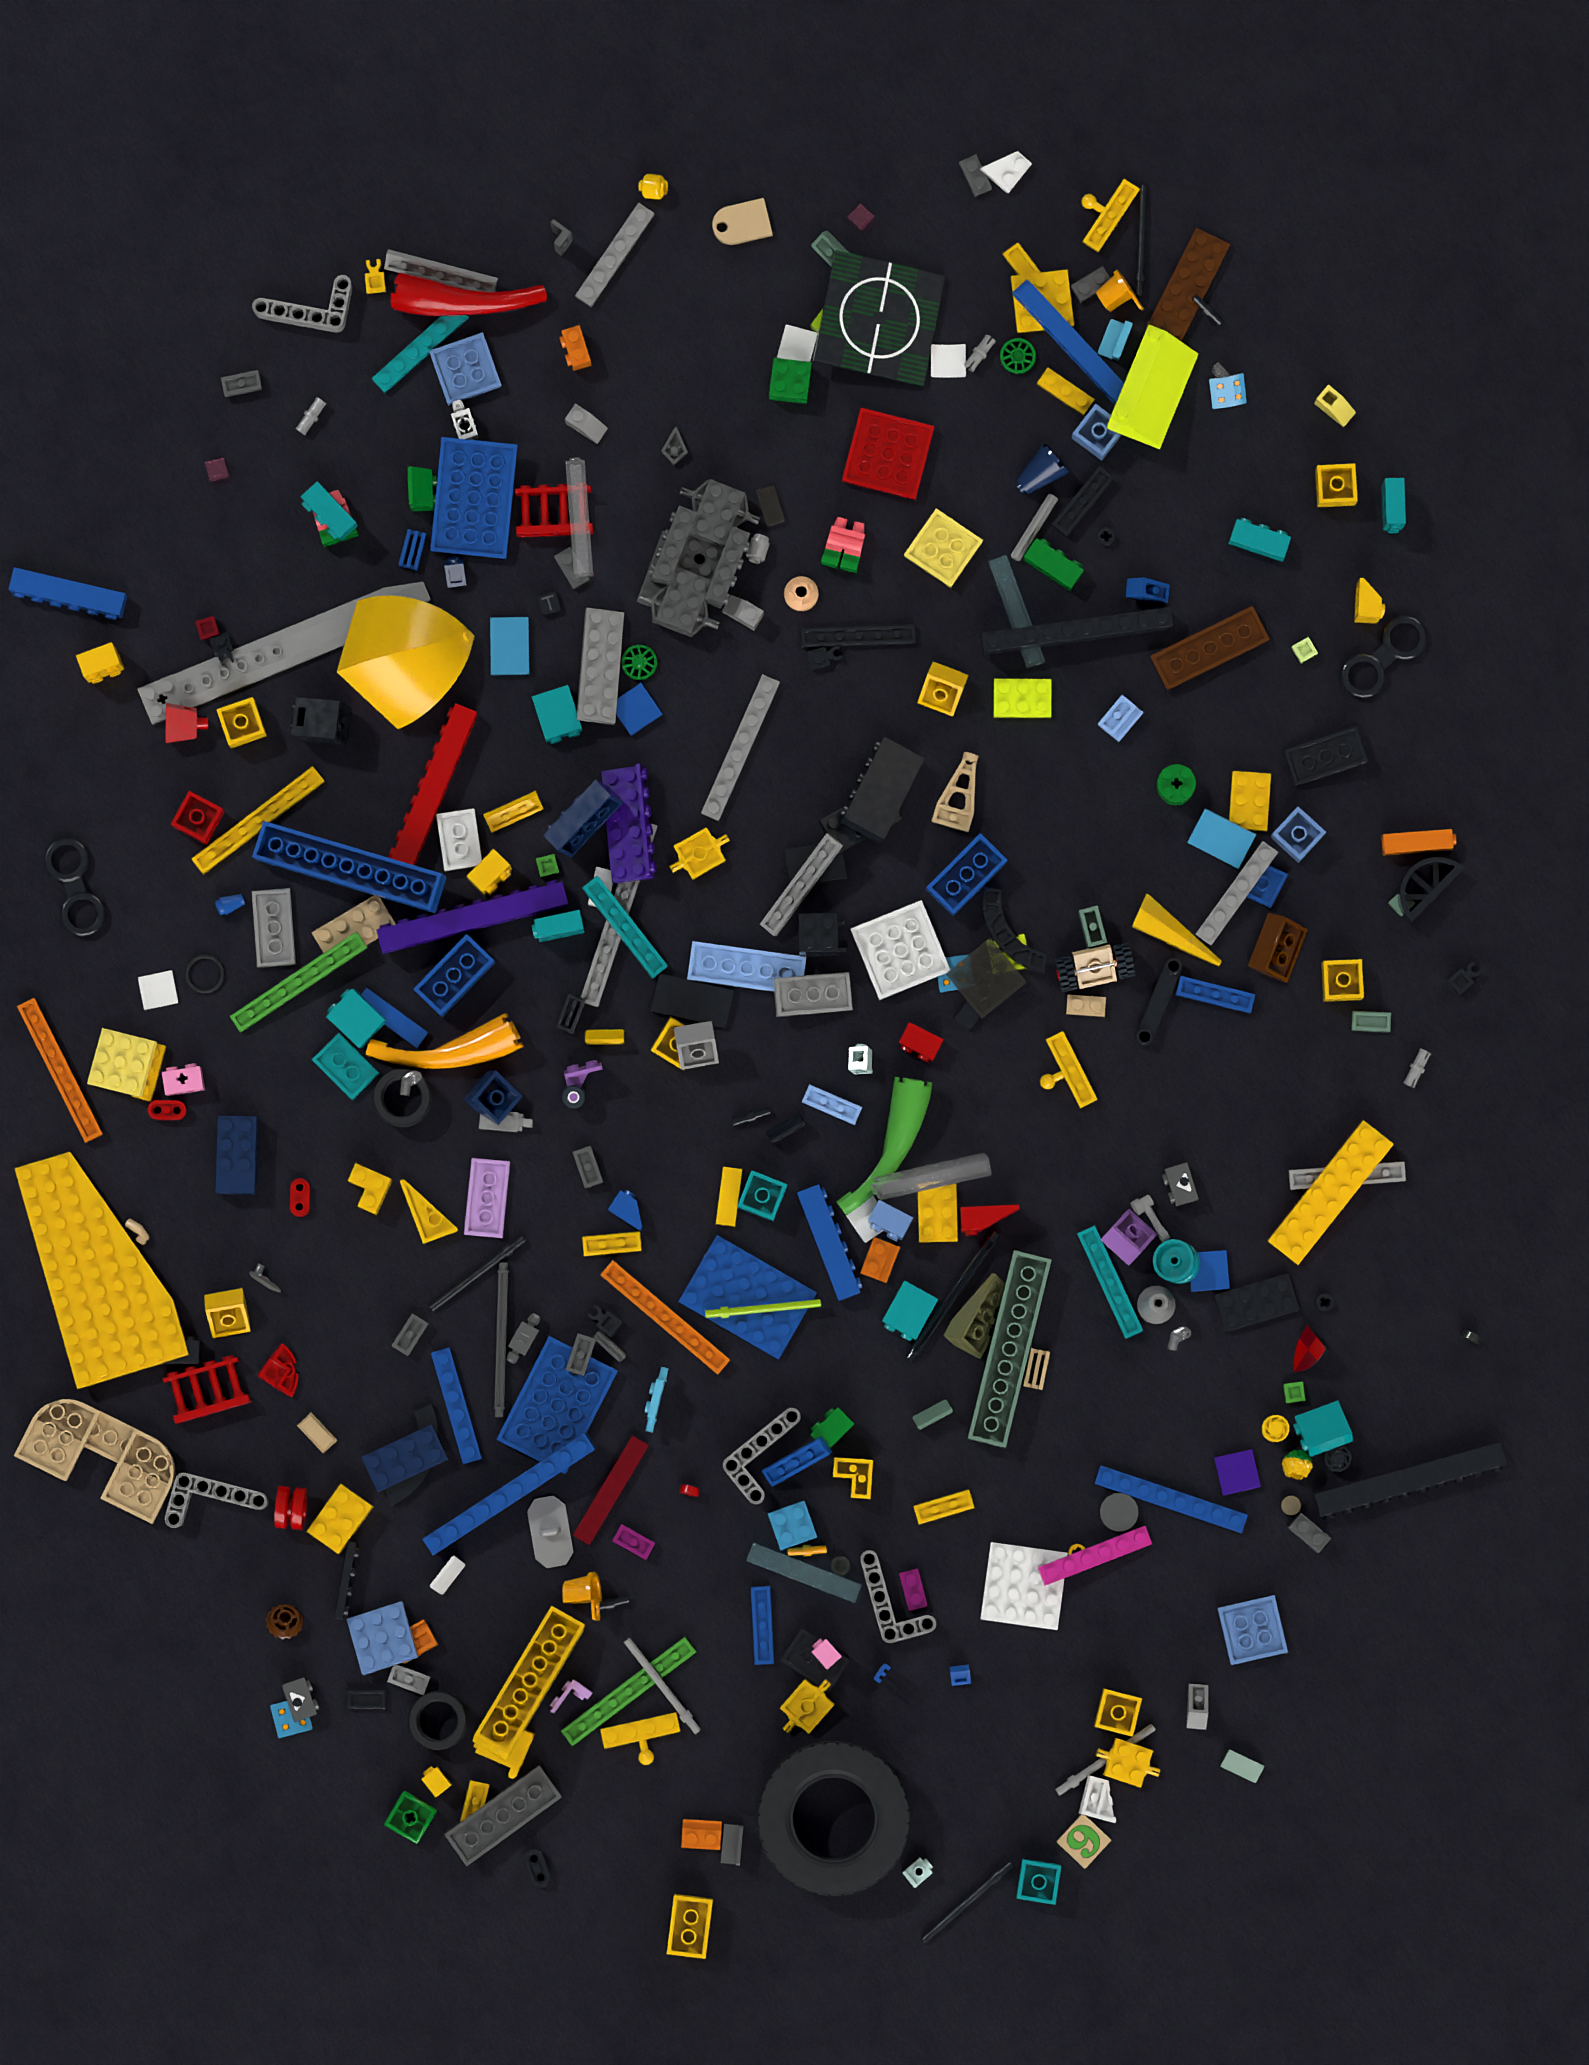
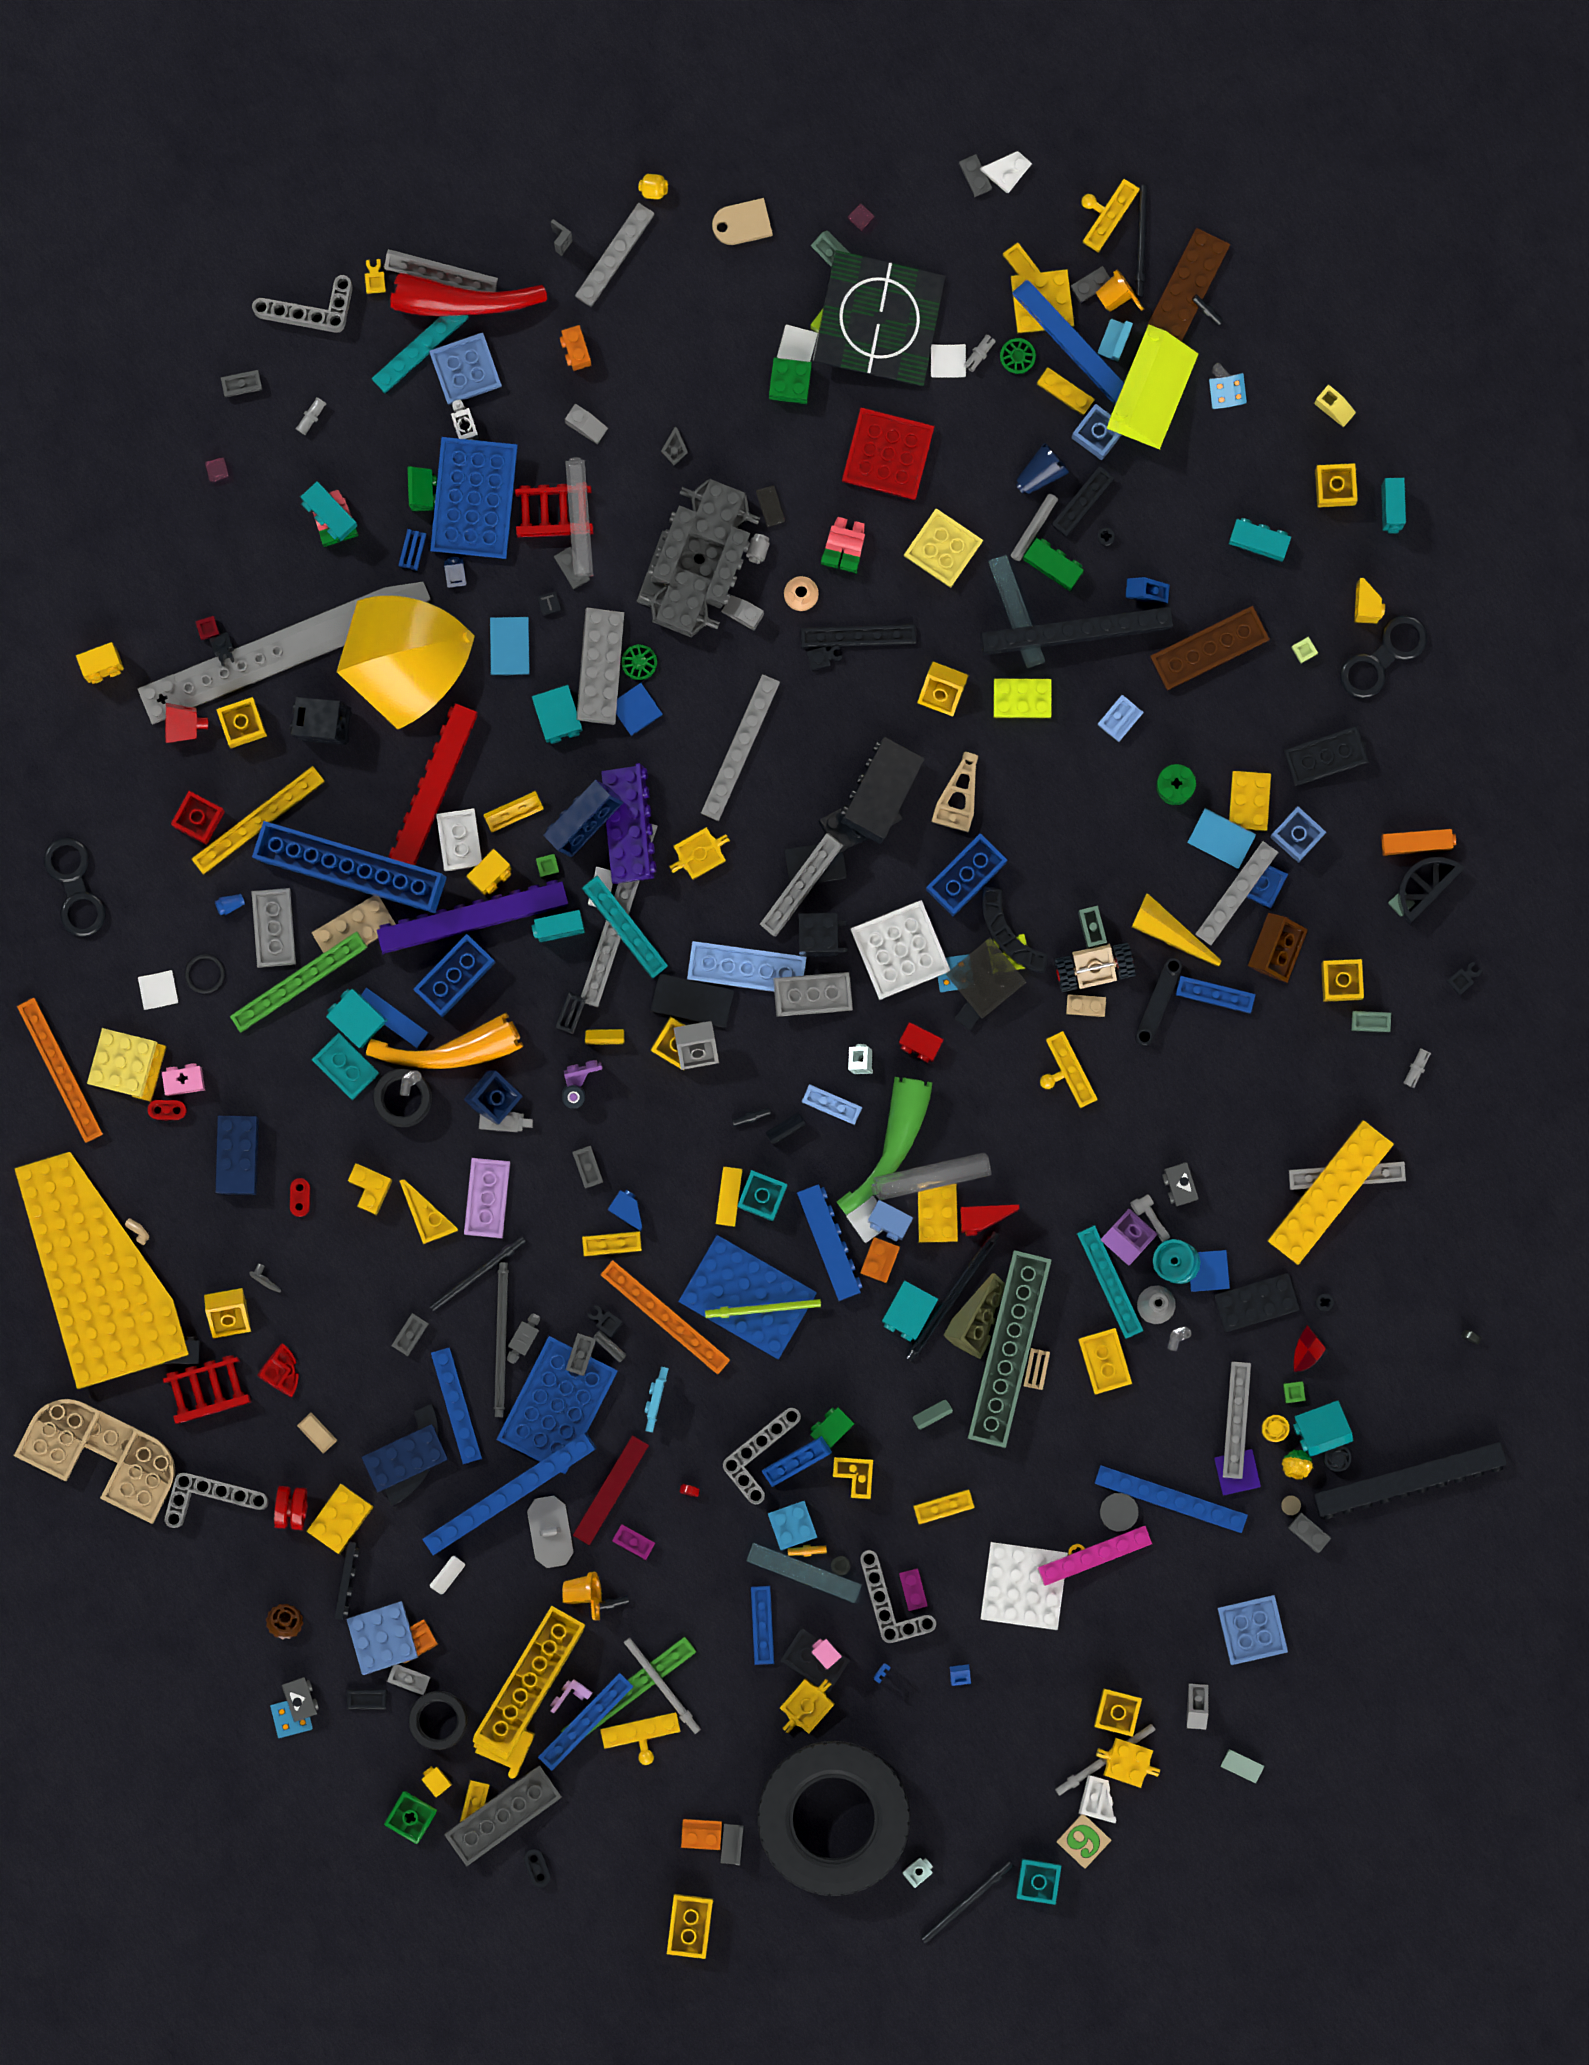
blue brick [9,567,127,620] -> none
none -> blue plate [538,1673,634,1771]
none -> yellow plate [1078,1328,1132,1395]
none -> light grey plate [1223,1362,1251,1479]

